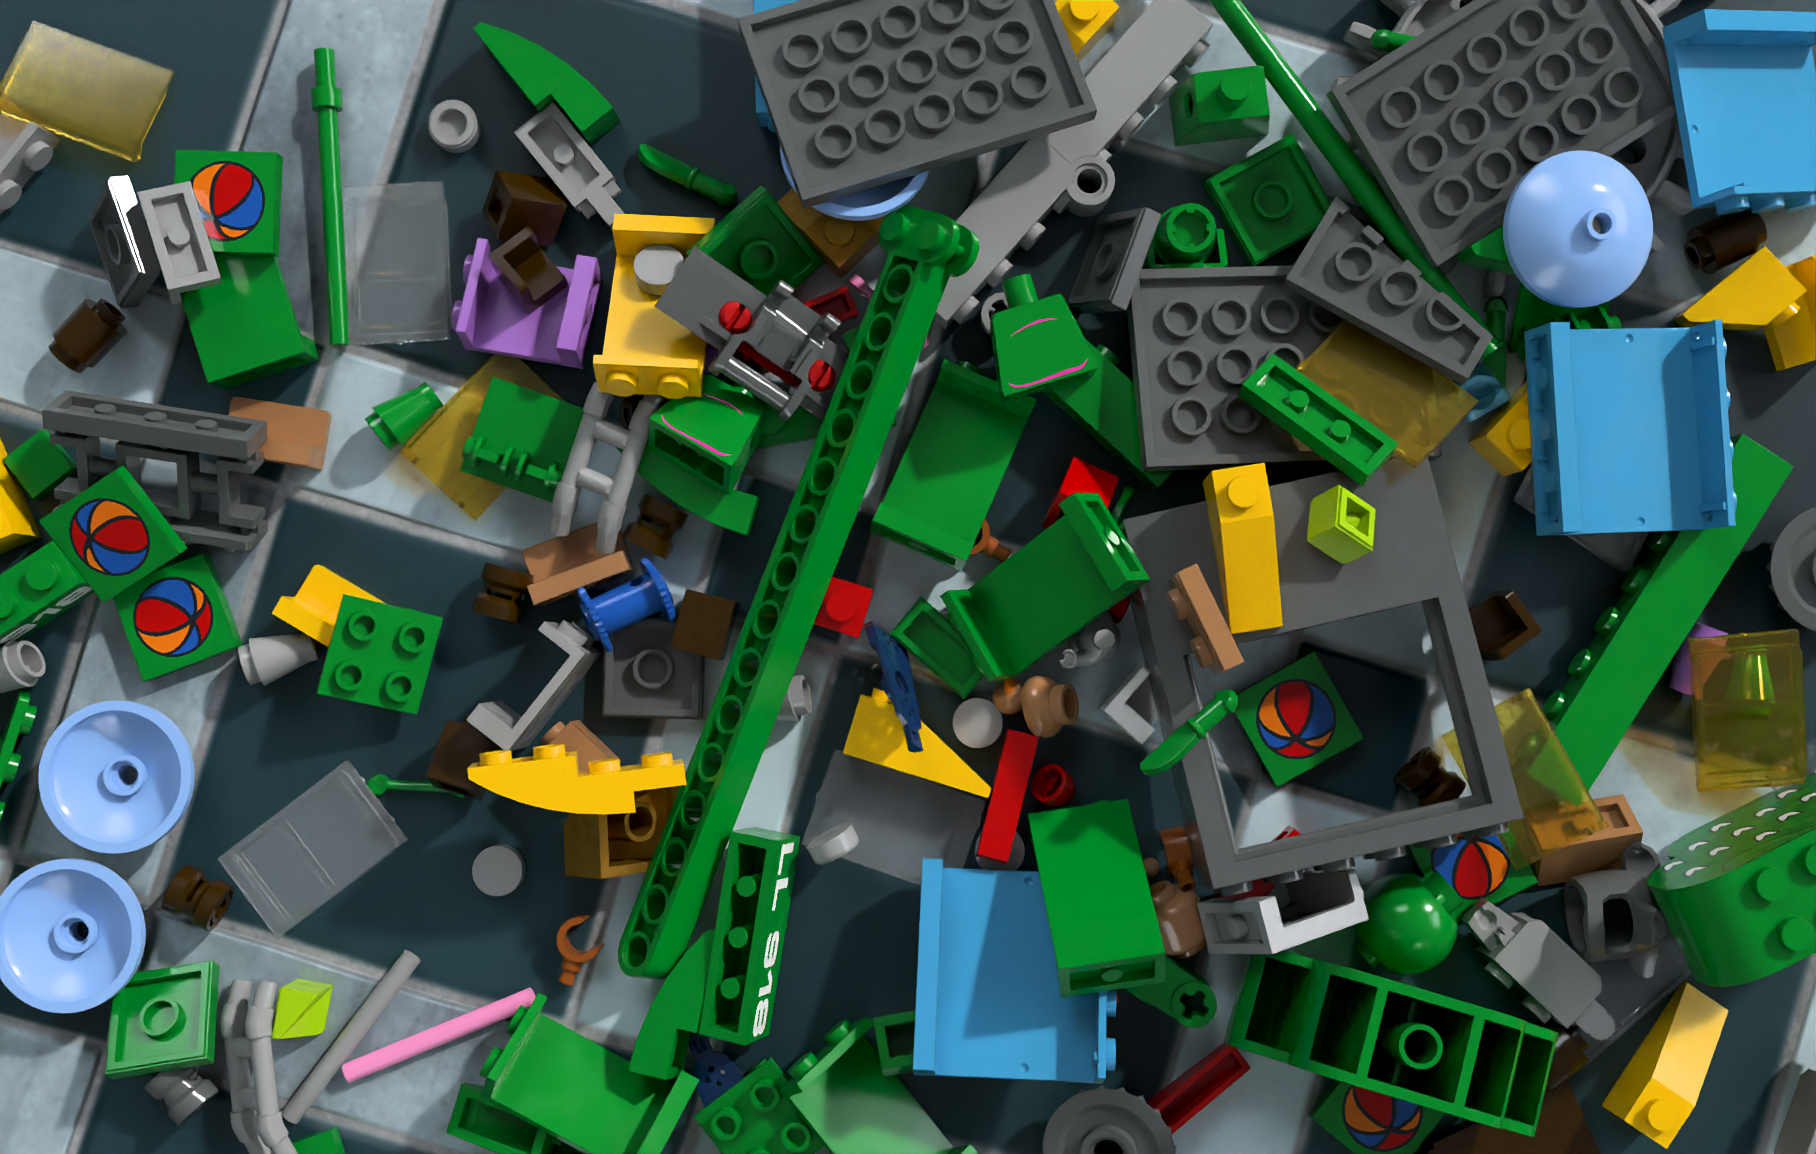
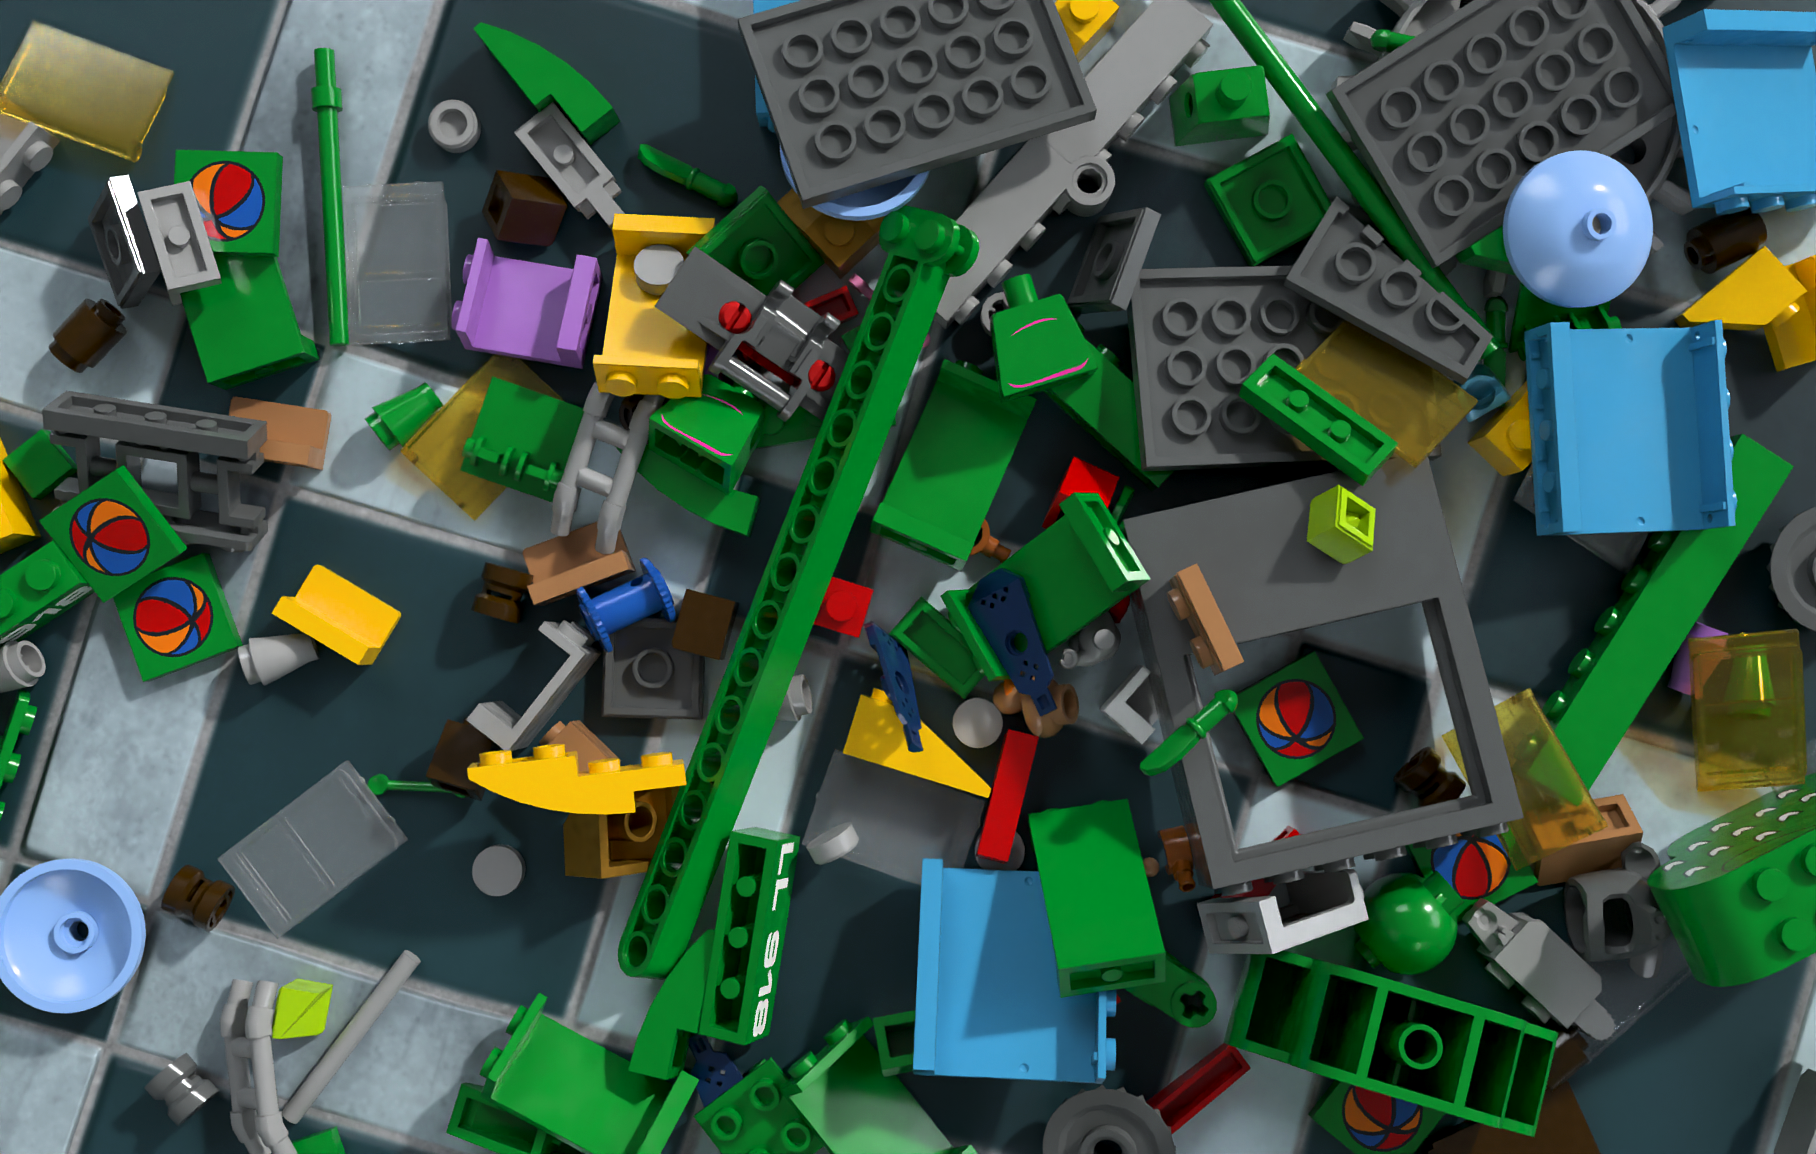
light blue dish [38,700,195,854] -> none
green tile [105,960,219,1080] -> none
green hinge [316,594,443,715] -> none
bright pink bar [342,987,536,1083] -> none
dark brown panel [488,227,569,315] -> none
dark orange piece [557,913,605,986] -> none
dark brown wheel [622,493,689,560] -> none
red hinge [1031,764,1076,808] -> none
green piece [1145,203,1228,269] -> none
medium nougat head [1149,881,1207,959] -> none
yellow slope [1203,463,1283,635] -> none
dark brown panel [1469,590,1542,661] -> none
yellow slope [1601,981,1729,1149] -> none
none -> dark blue piece [968,568,1058,717]

